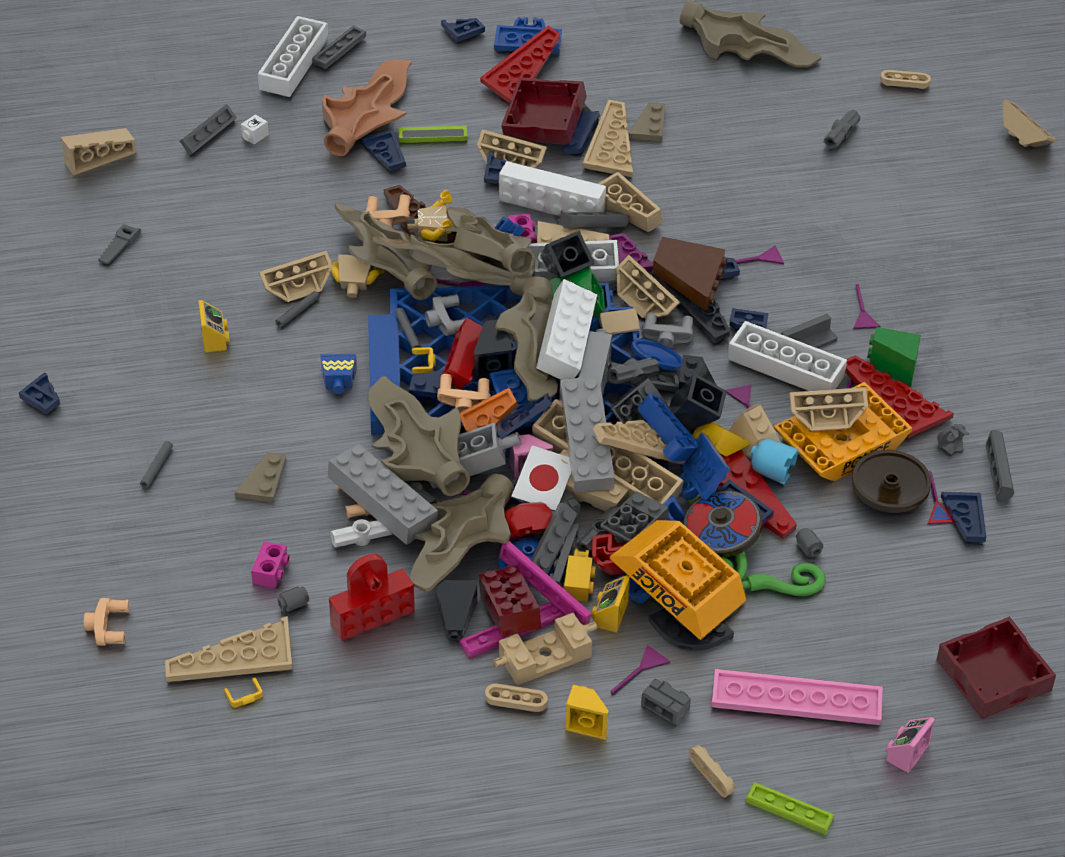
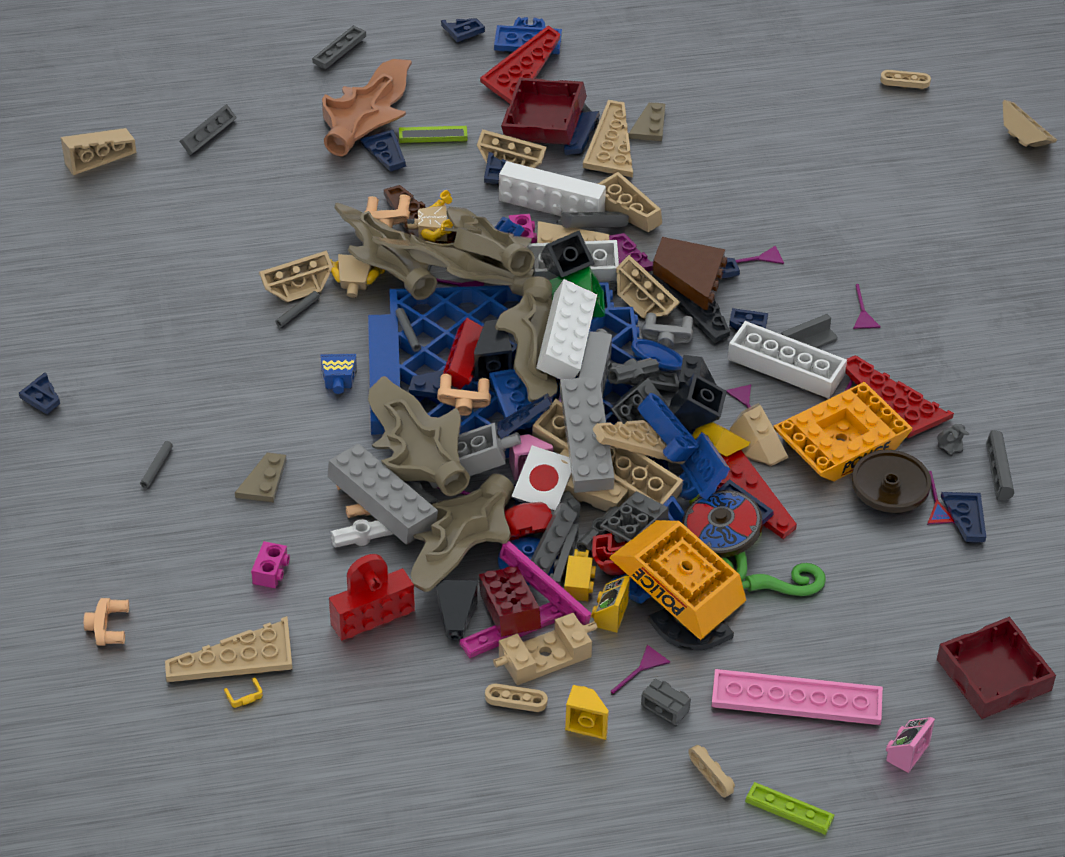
dark grey piece [98,224,141,264] -> none
yellow slope [198,300,230,353] -> none
white brick [241,114,269,144] -> none
white brick [258,16,328,97] -> none
dark grey brick [277,586,309,612] -> none
yellow piece [412,347,436,374] -> none
light grey connector [425,294,465,336] -> none
orange wing [460,388,518,432] -> none
tan slope [599,309,640,334] -> none
dark tan piece [680,0,822,68] -> none
medium azure cylinder [750,439,799,485] -> none
tan wedge [789,387,868,431] -> none
dark grey brick [796,528,823,557] -> none
dark grey piece [823,109,861,149] -> none
green slope [867,327,921,387] -> none

